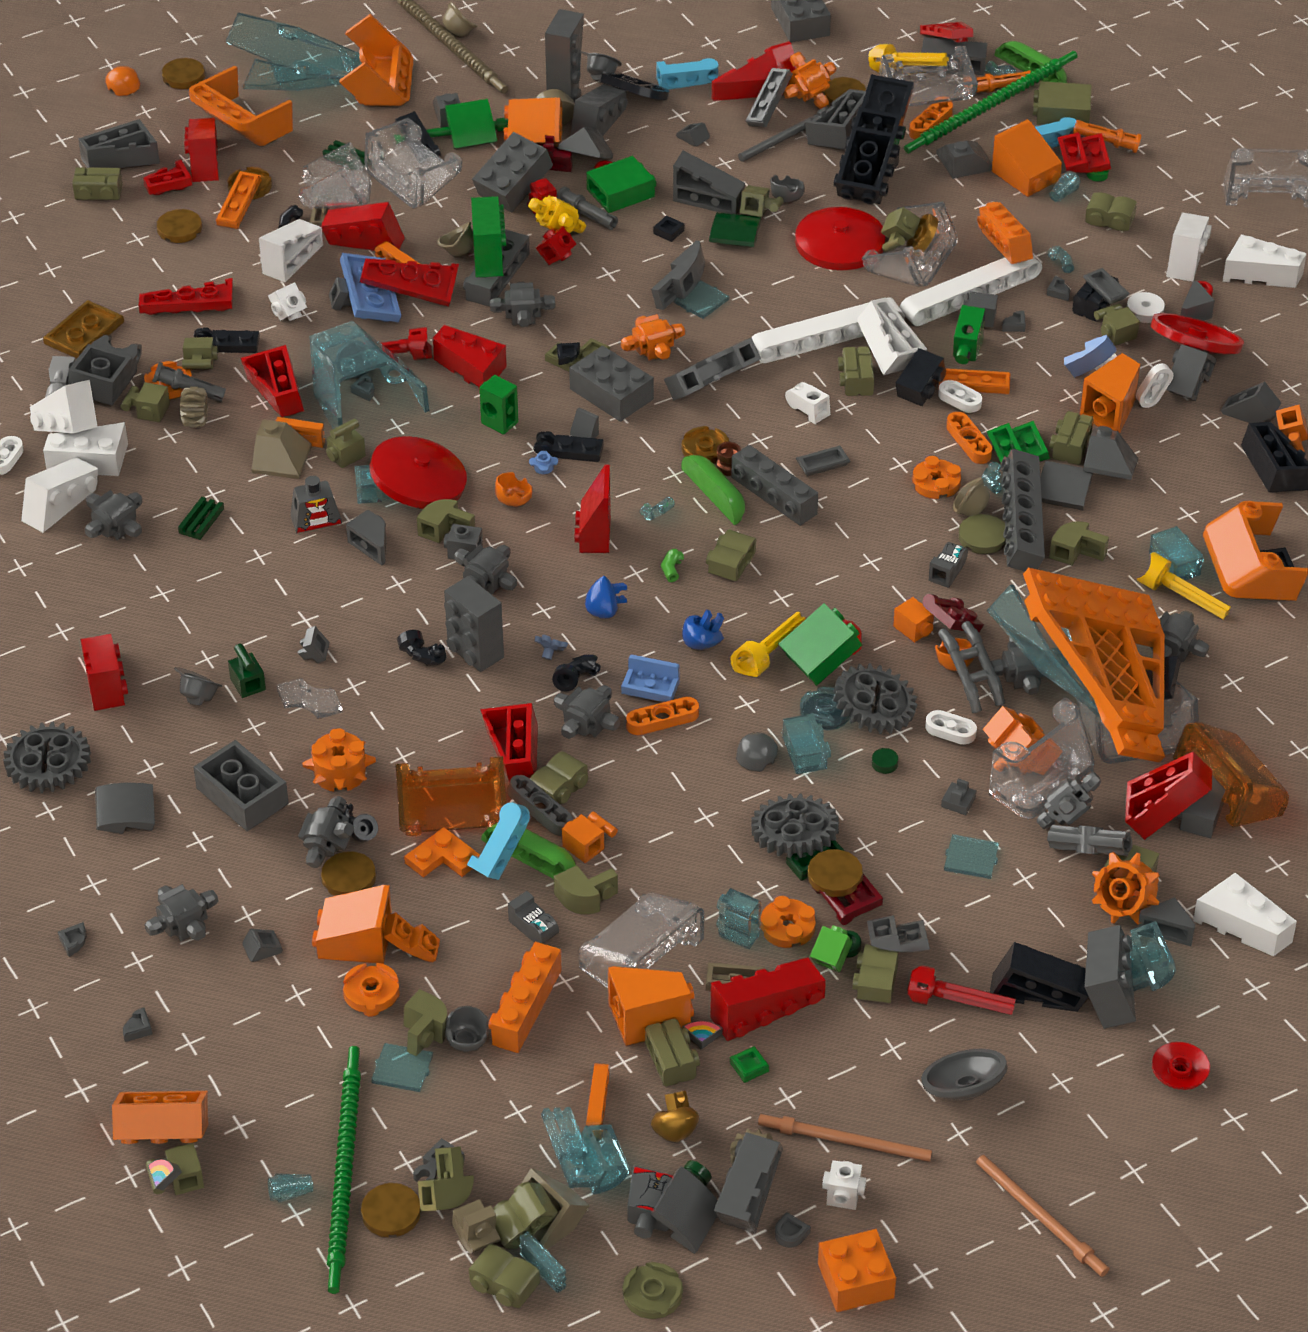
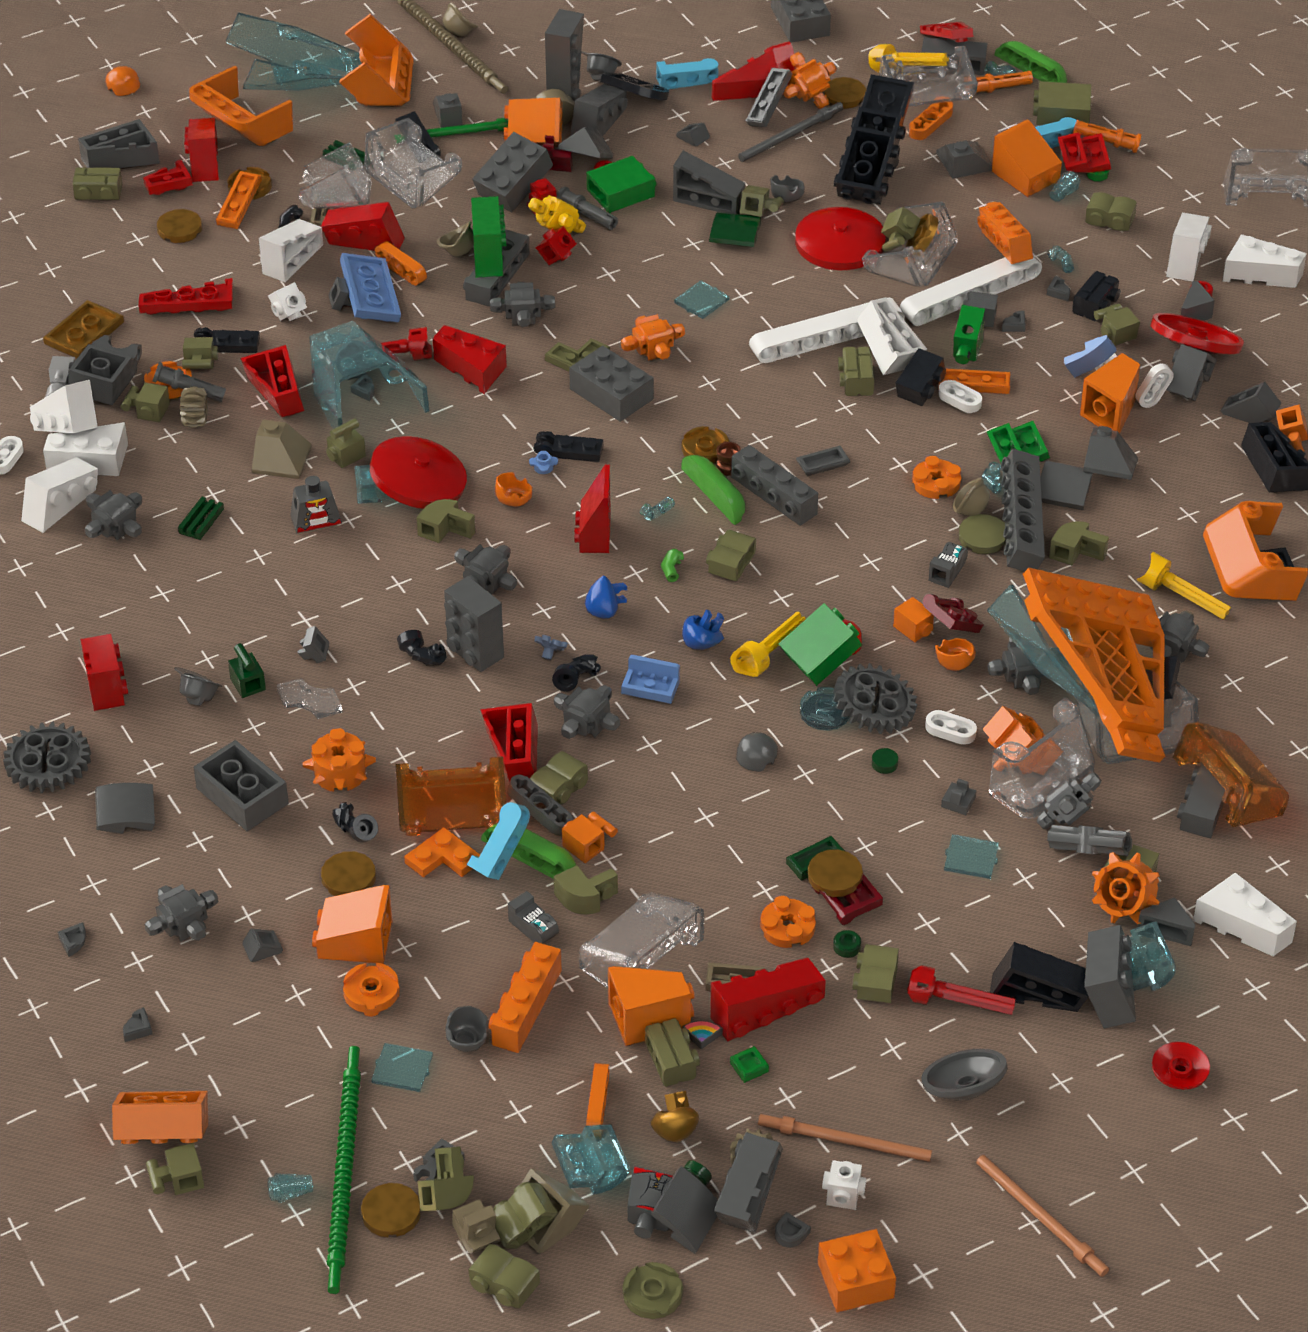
tile [148,1159,182,1190] -> none
pearl gold tile [162,58,205,89] -> none
orange tile [276,417,325,448] -> none
dark grey piece [298,796,354,868] -> none
dark grey slope [346,509,386,565] -> none
red wing [359,258,459,307] -> none
orange slope [383,912,440,962] -> none
olive brick [403,989,447,1056] -> none
dark grey brick [444,524,483,560] -> none
green slope [445,99,497,149] -> none
green brick [479,375,519,435] -> none
clear light blue tile [519,1232,566,1293] -> none
clear light blue tile [541,1107,588,1160] -> none
black tile [557,342,580,365] -> none
dark grey slope [570,408,599,438] -> none
orange beam [626,697,699,735] -> none
dark grey slope [651,240,705,310] -> none
black tile [653,215,685,242] -> none
dark grey arch [664,337,761,400] -> none
clear light blue brick [716,888,762,949] -> none
dark grey gear [751,794,839,858] -> none
clear light blue brick [782,714,831,774] -> none
white leg [785,382,831,424] -> none
dark grey wedge [805,89,866,150] -> none
bright green brick [810,925,853,973] -> none
dark grey slope [867,915,930,952] -> none
green hose [904,51,1078,153] -> none
dark grey piece [938,621,1005,713] -> none
orange beam [946,412,992,464] -> none
olive brick [1049,411,1094,465] -> none
dark grey tile [1083,268,1130,304] -> none
red wedge [1125,752,1212,840] -> none
white piece [1127,292,1165,323] -> none
clear light blue brick [1149,526,1204,580] -> none

